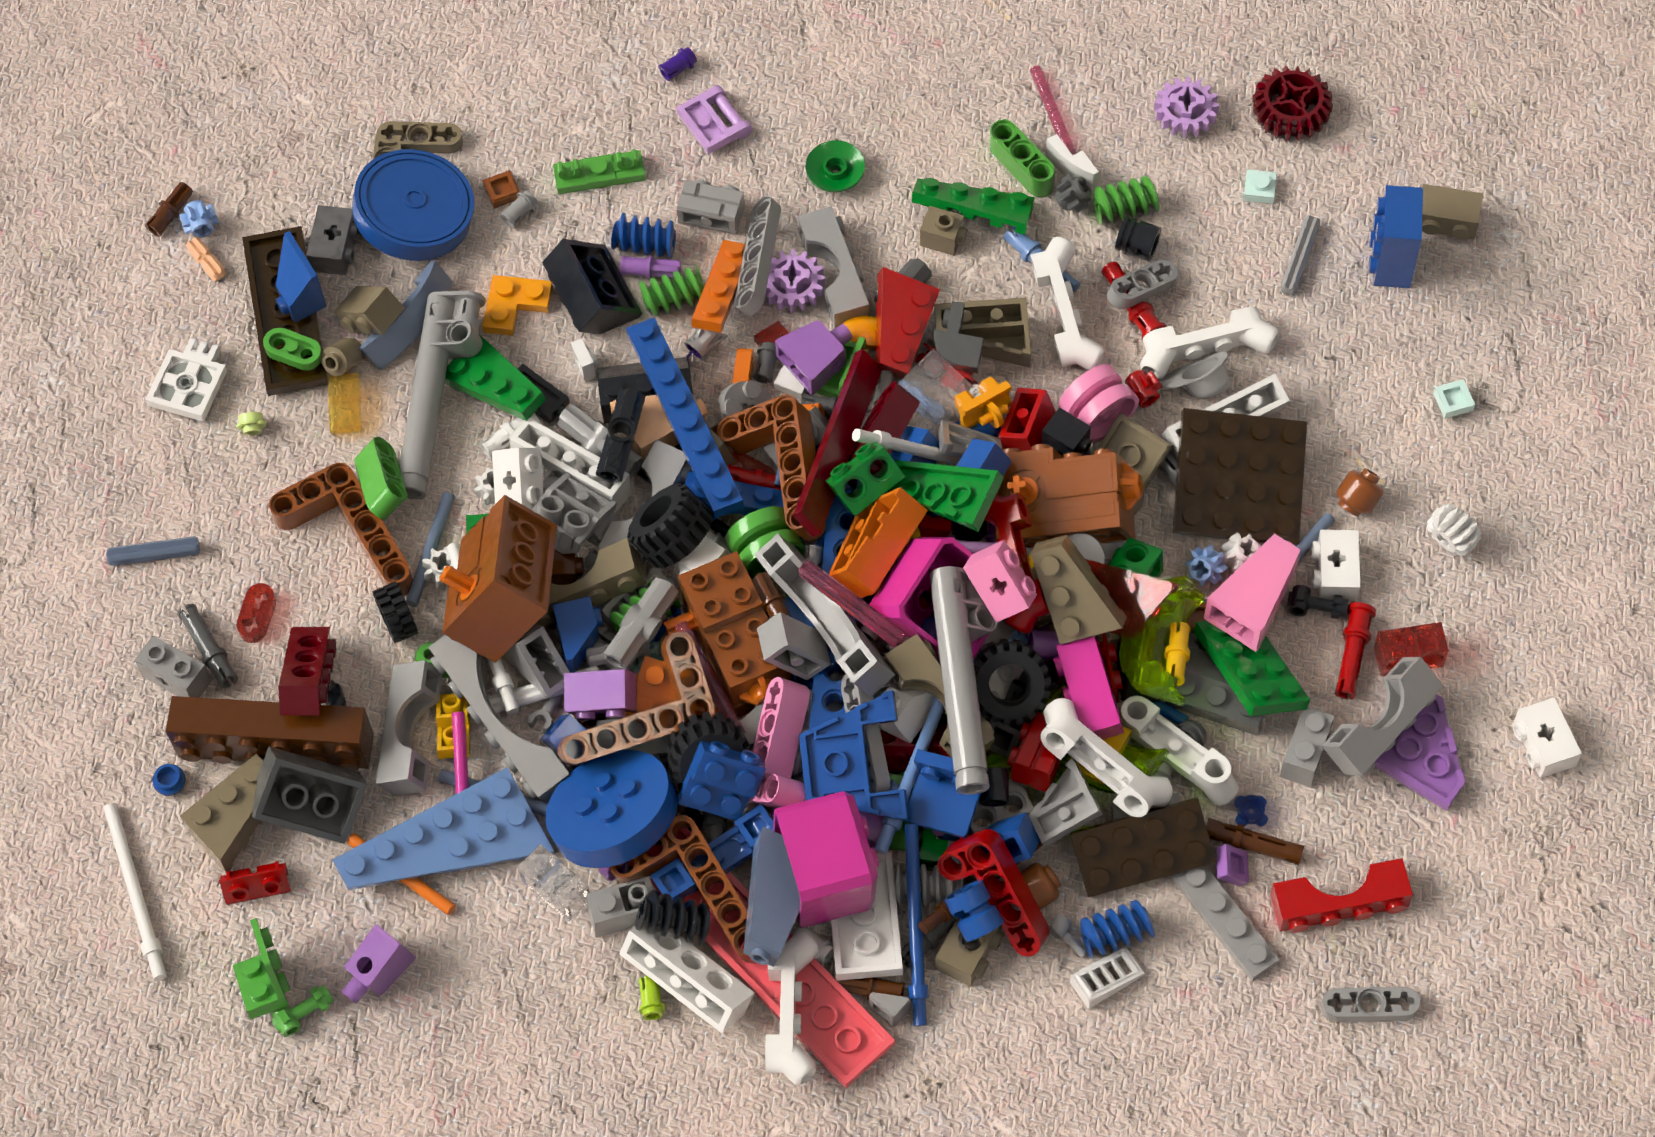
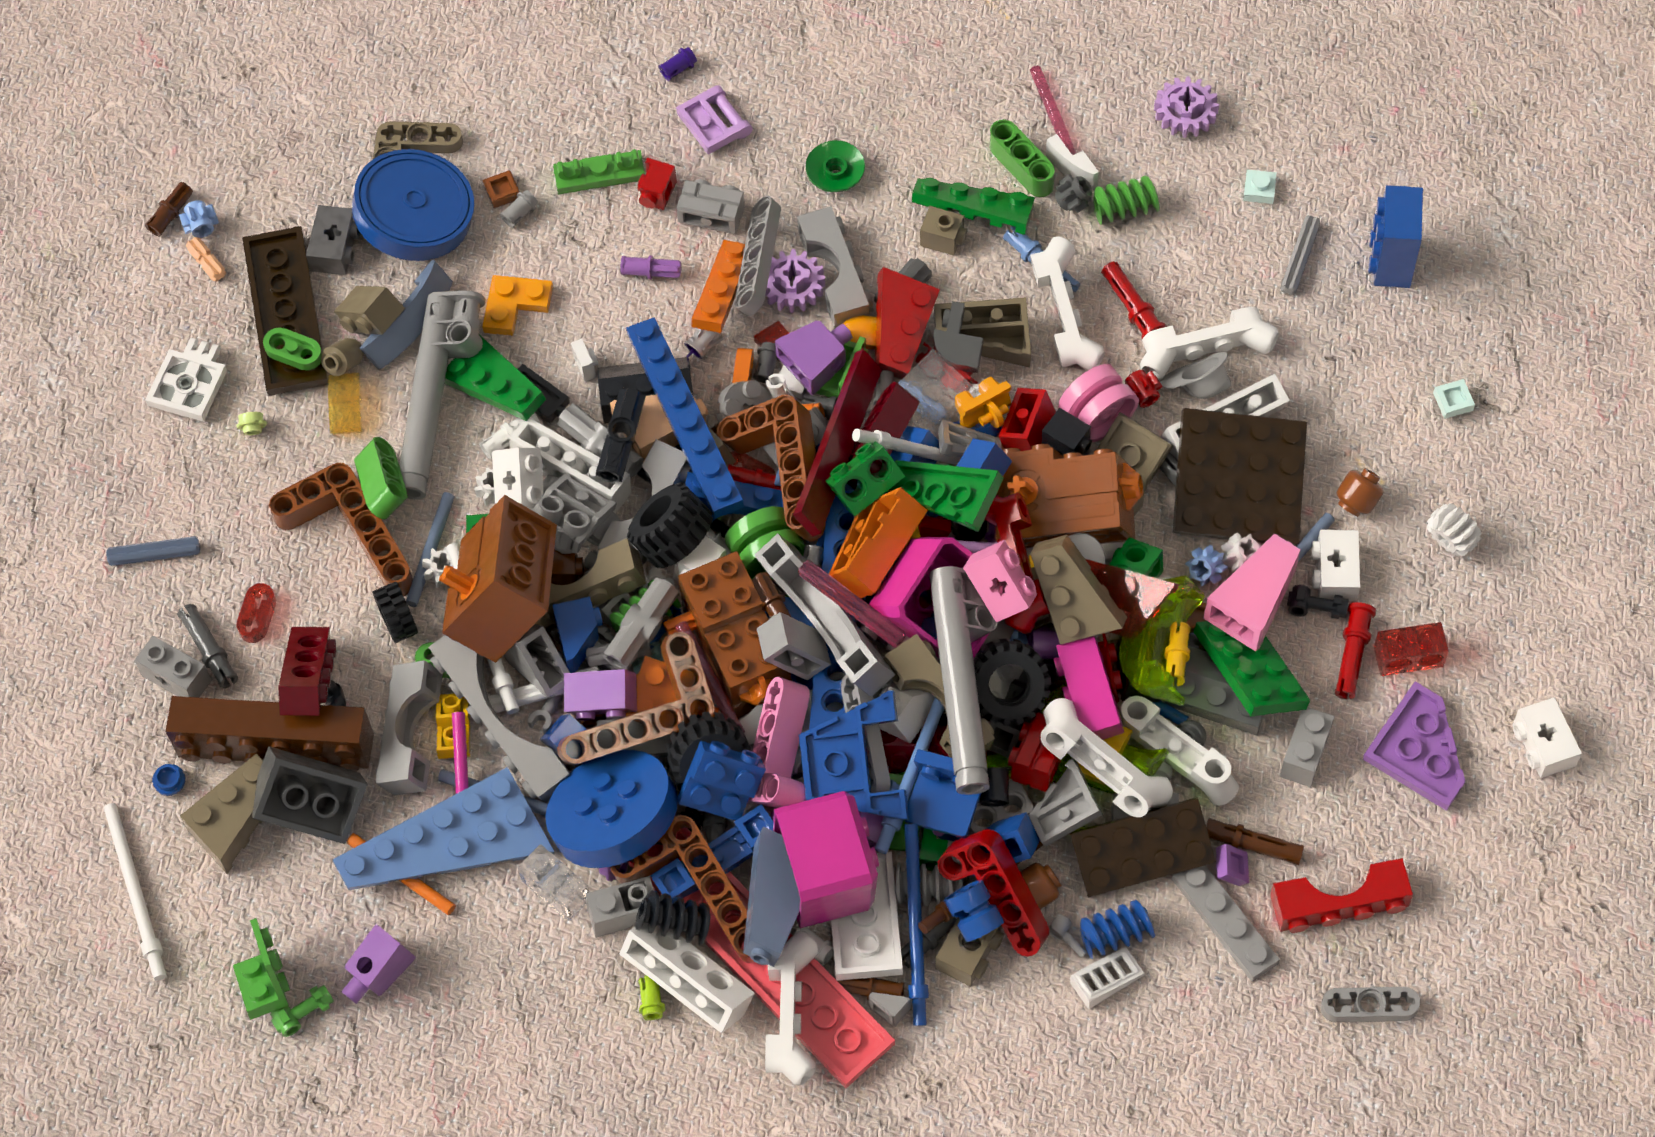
red hinge [219,861,291,905] -> none
blue slope [275,231,327,323] -> none
black slope [542,239,643,335] -> none
blue piece [611,213,676,259] -> none
bright green piece [639,266,704,317] -> none
light grey beam [1106,259,1179,309] -> none
black piece [1115,216,1162,262] -> none
clear blue plate [1234,795,1268,827] -> none
dark red gear [1252,66,1333,141] -> none
light grey arch [1322,657,1444,776] -> none
dark tan brick [1422,184,1483,240] -> none
none -> red brick [637,158,677,210]
none -> white pin [766,373,794,399]

